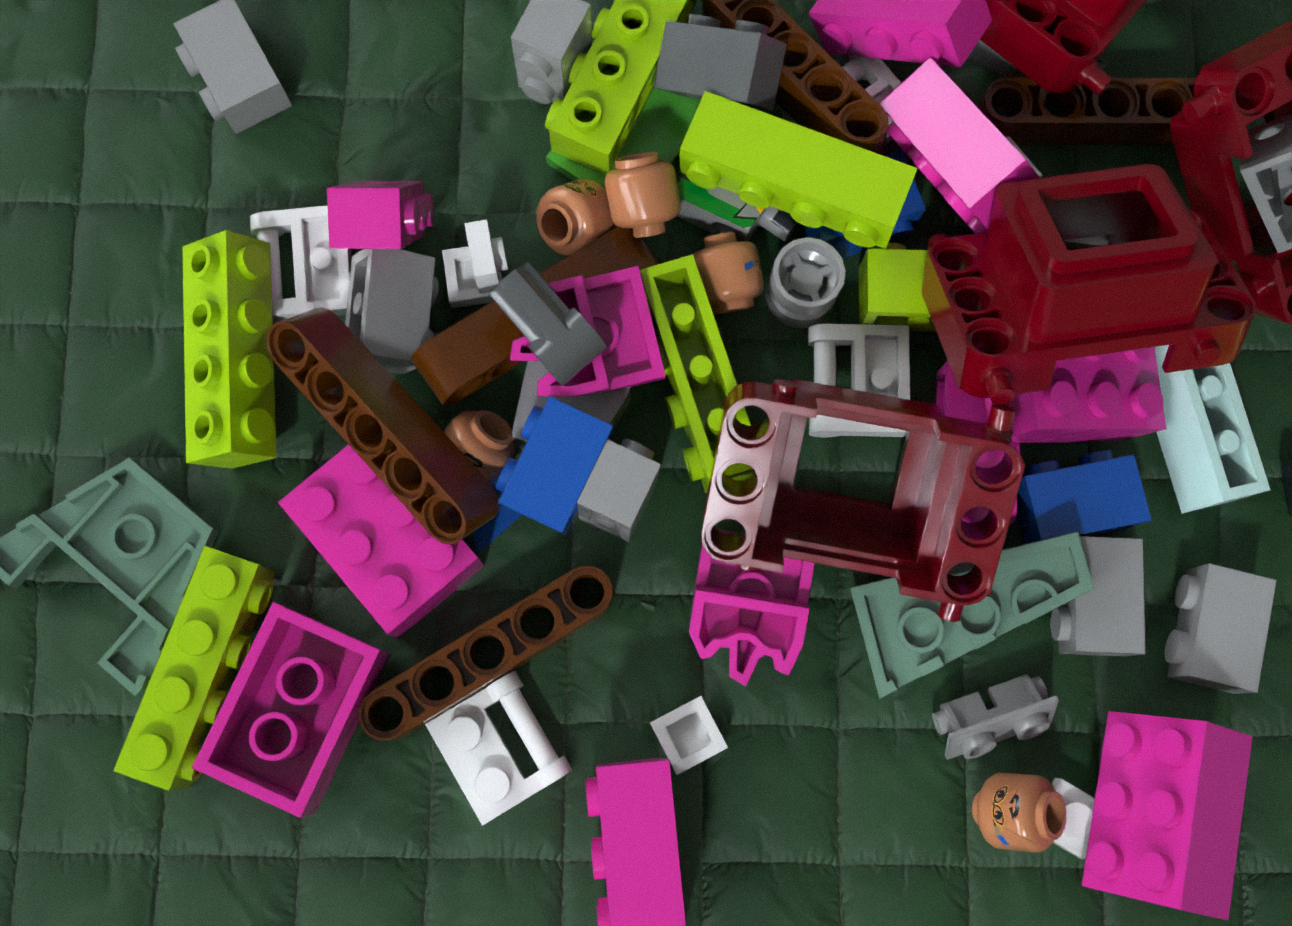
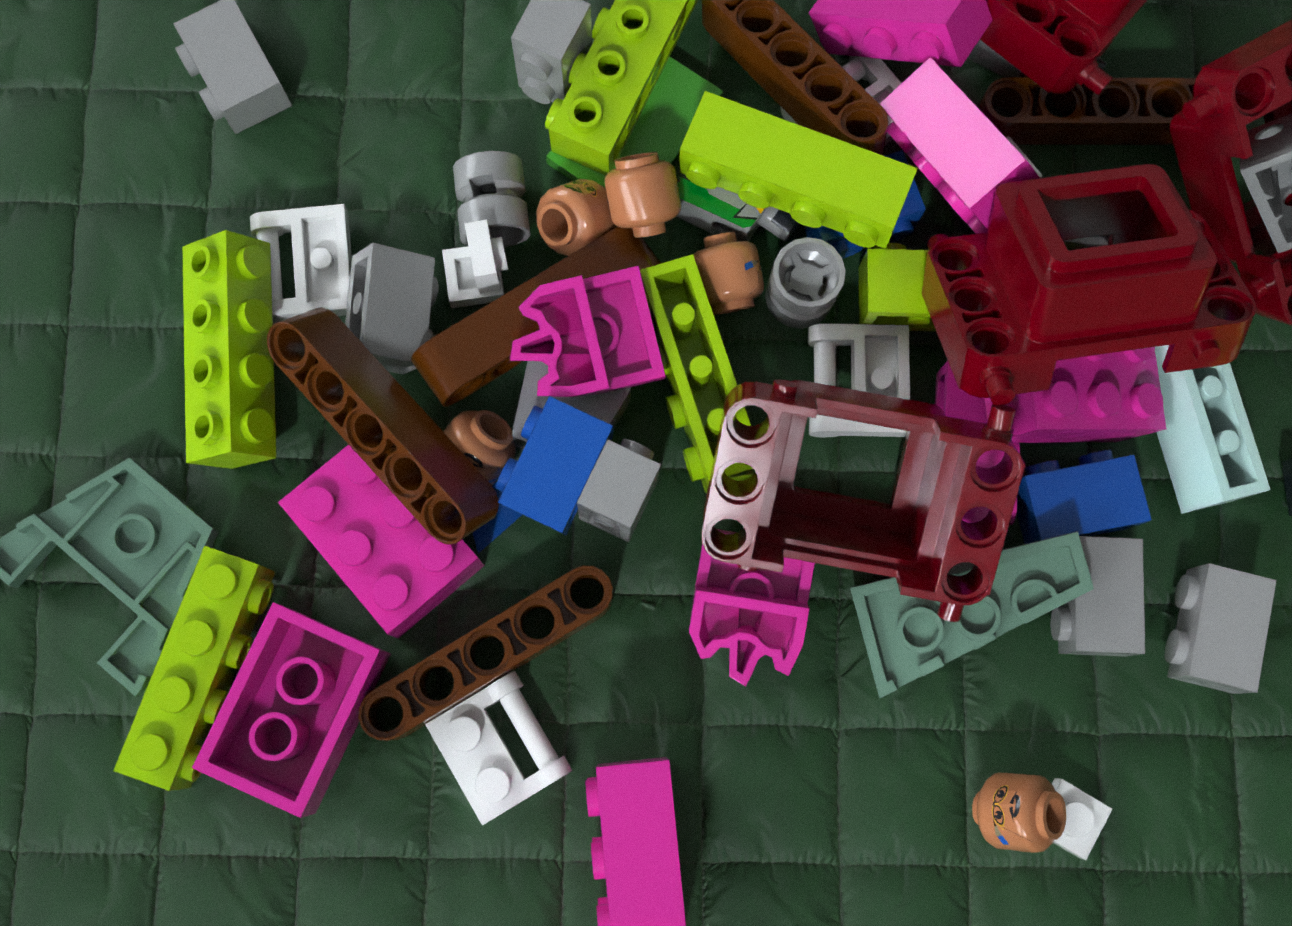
dark pink brick [327,181,434,249] -> none
dark grey piece [489,262,608,386] -> none
white plate [650,696,728,775] -> none
dark grey brick [653,14,787,111] -> none
light grey hinge [932,674,1059,760] -> none
dark pink brick [1082,711,1253,920] -> none
none -> light grey wheel [453,151,531,248]

